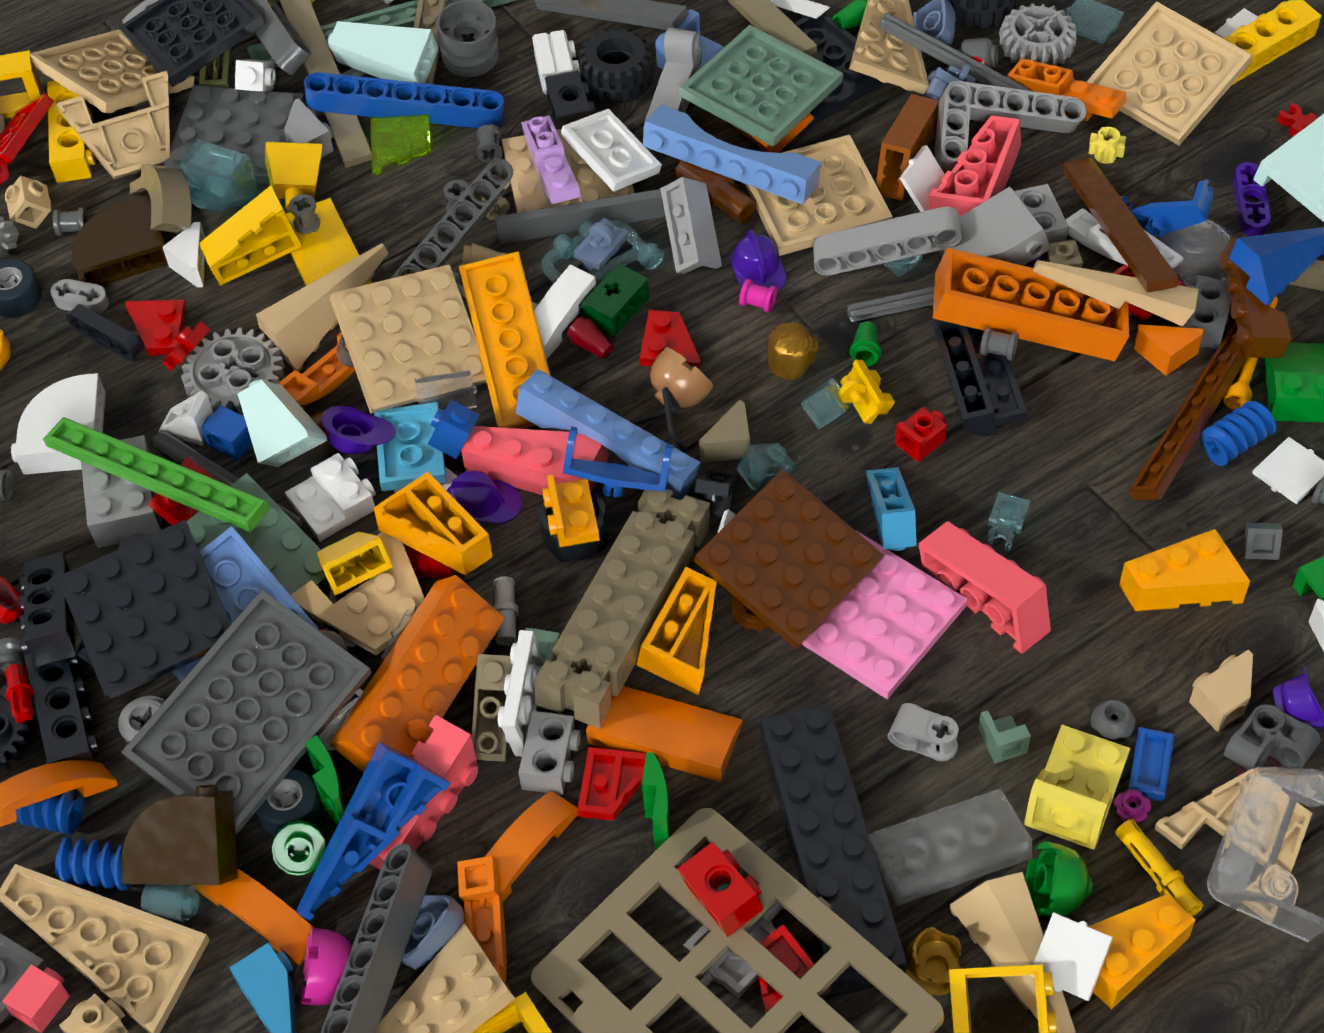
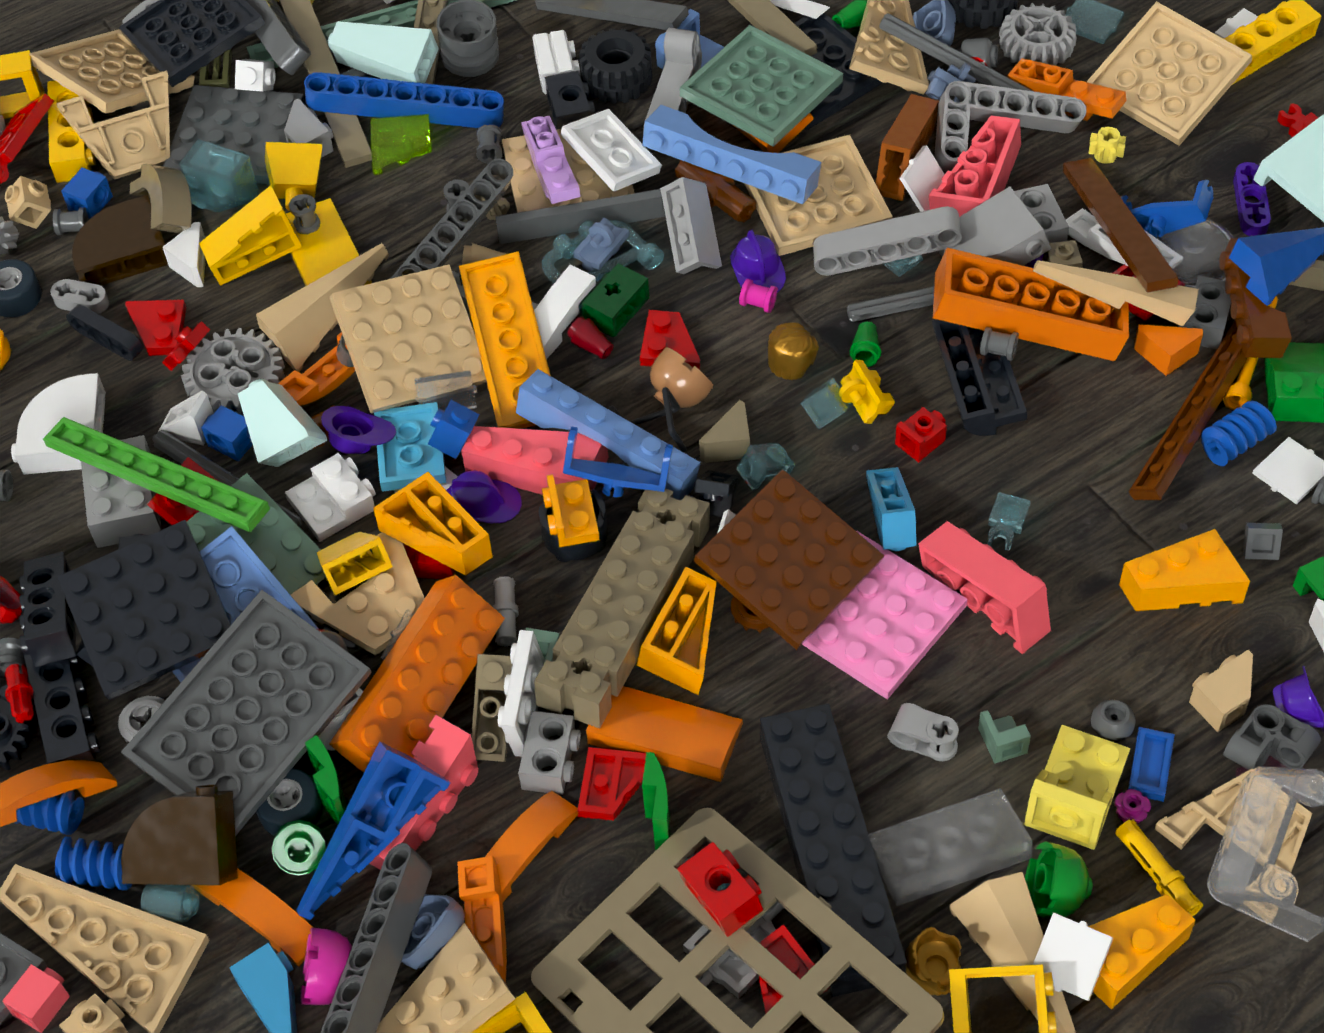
none -> blue brick [61,167,113,219]

